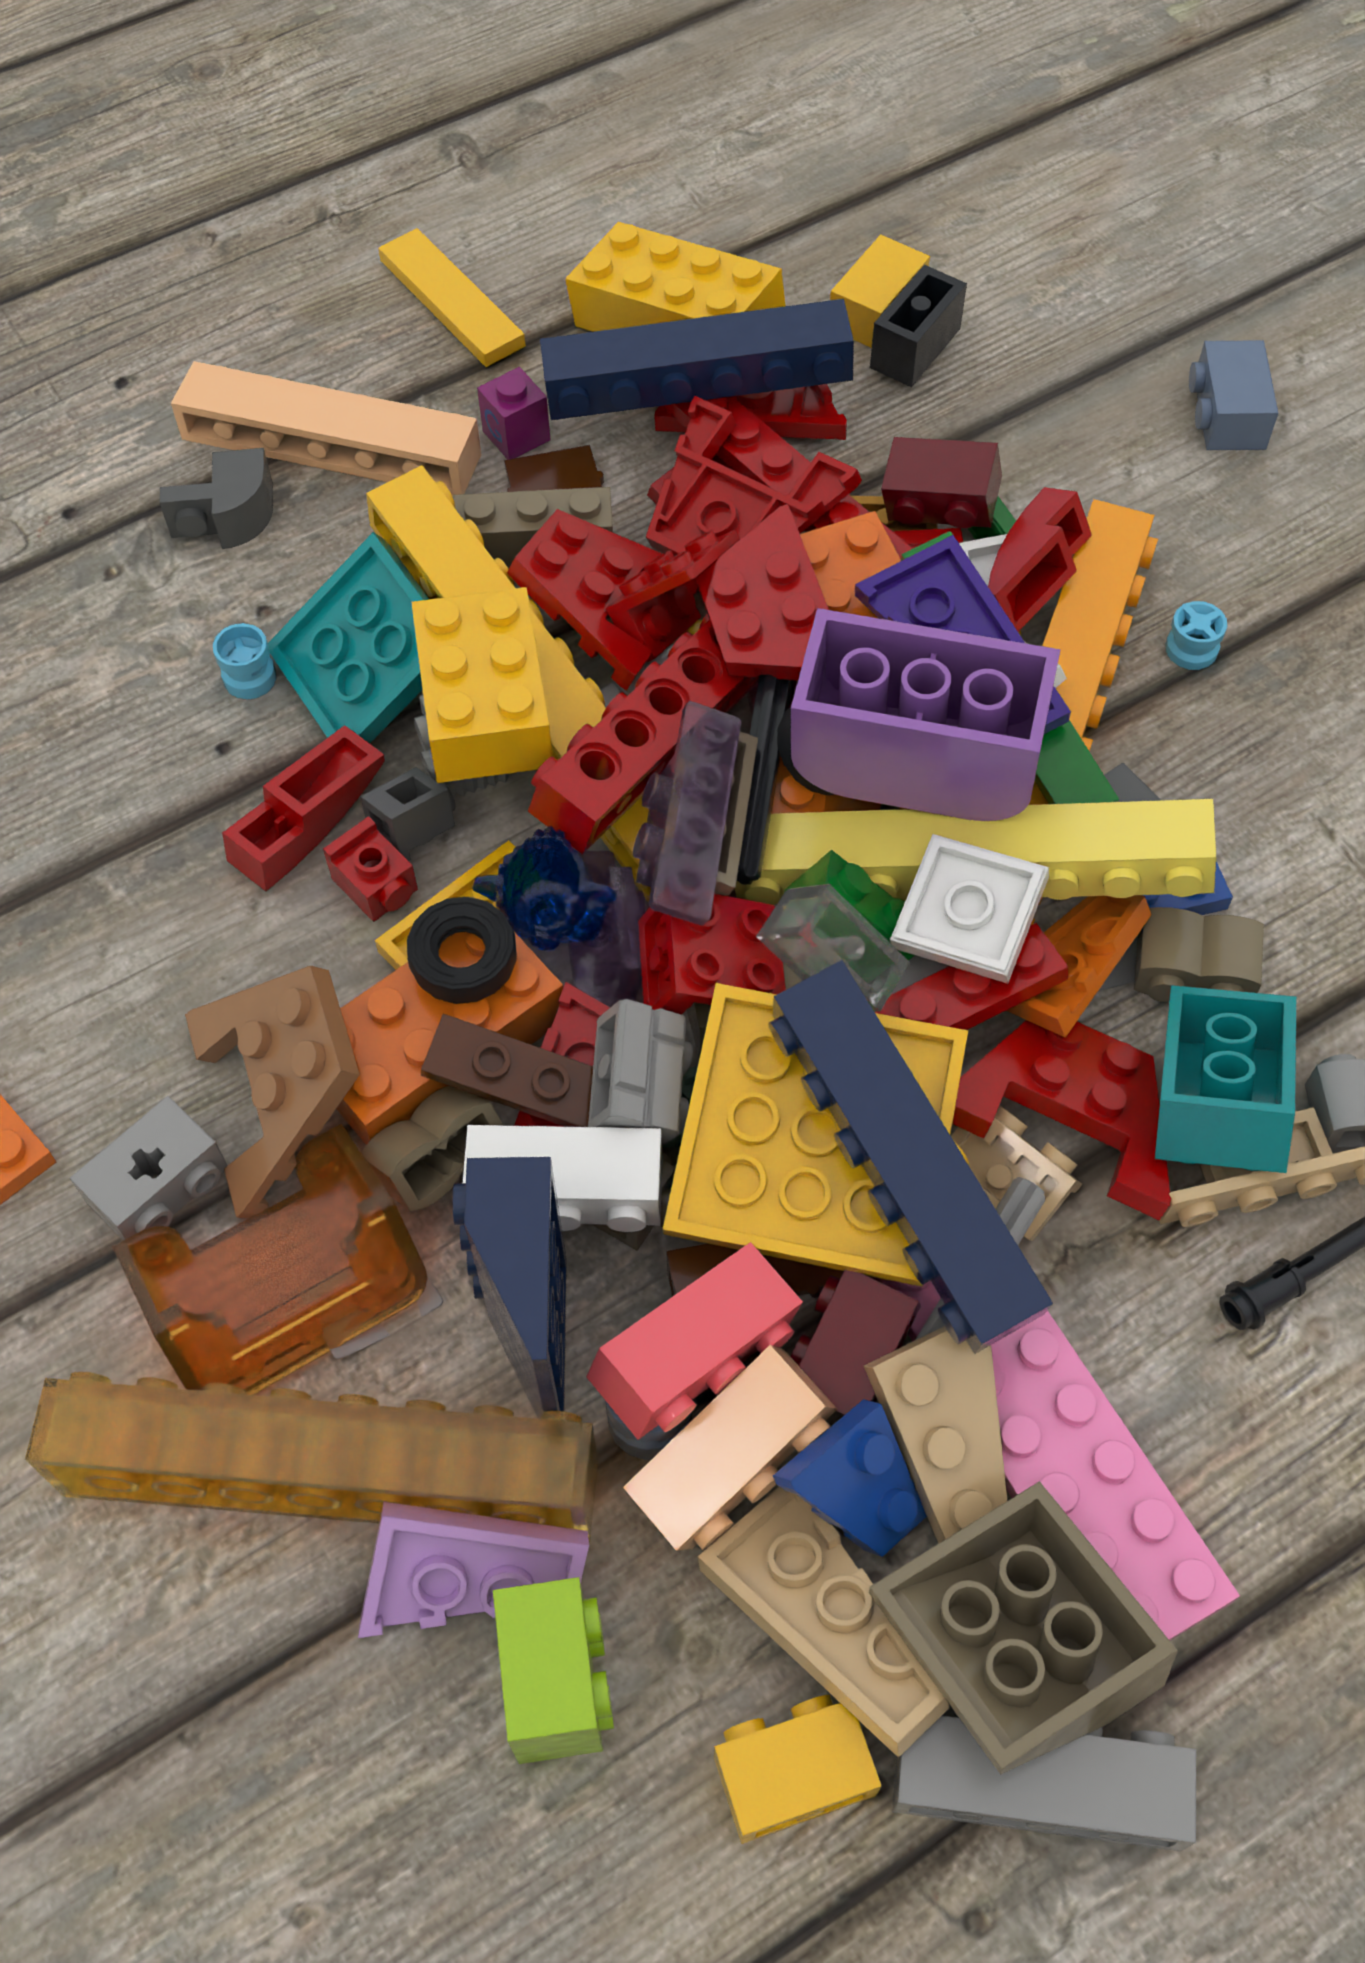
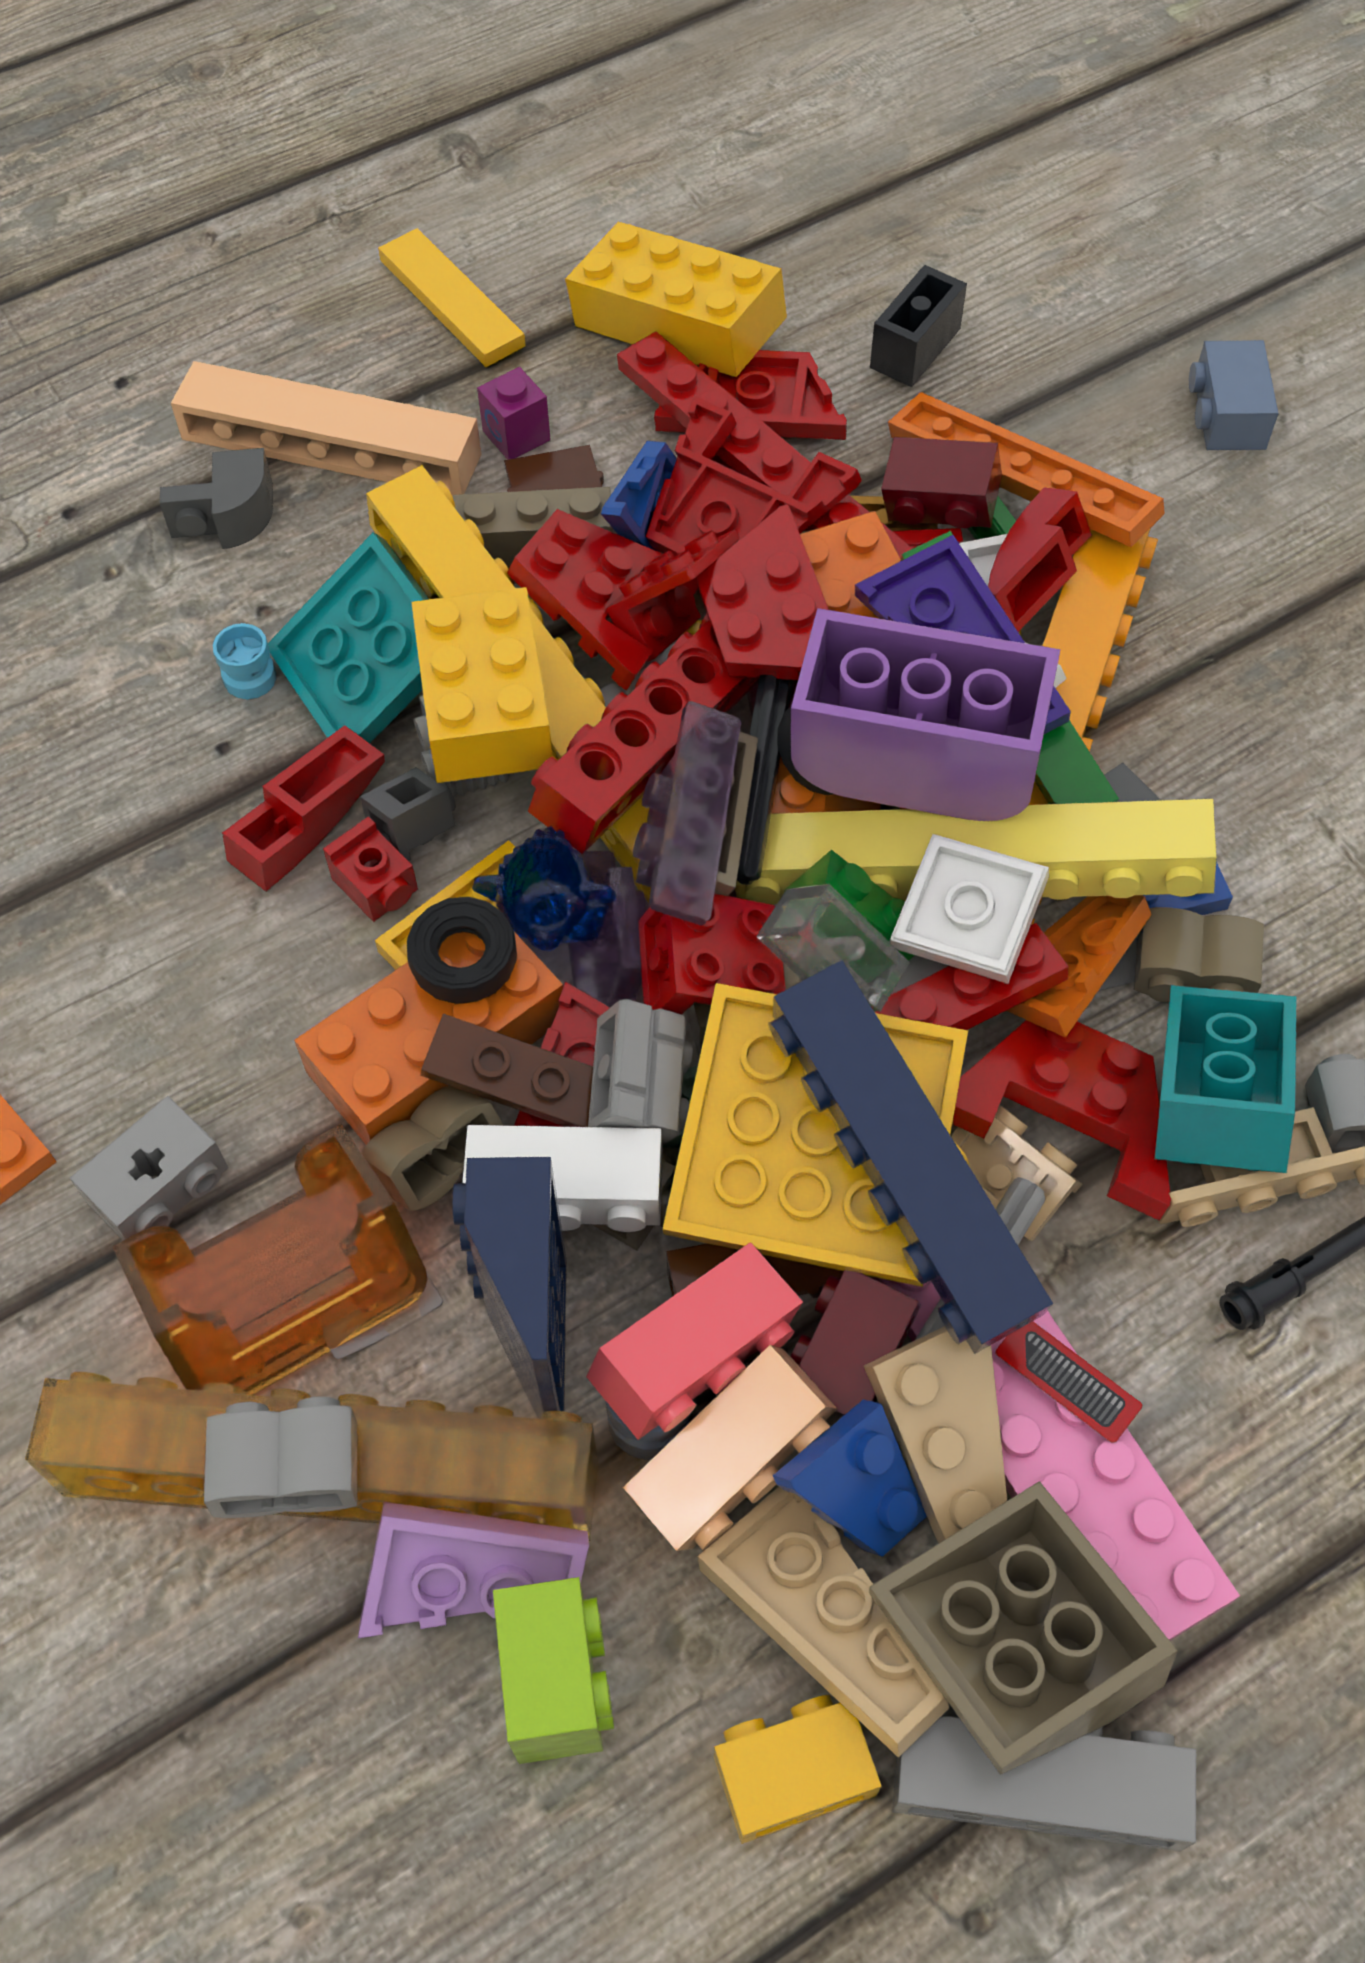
medium nougat wing [185,966,360,1220] -> none
dark blue brick [540,299,854,420] -> none
yellow brick [830,234,930,348] -> none
medium azure wheel [1165,601,1228,670] -> none
none -> light grey brick [204,1397,357,1518]
none -> blue wing [601,441,677,552]
none -> orange plate [888,392,1165,547]
none -> sticker [995,1321,1142,1443]

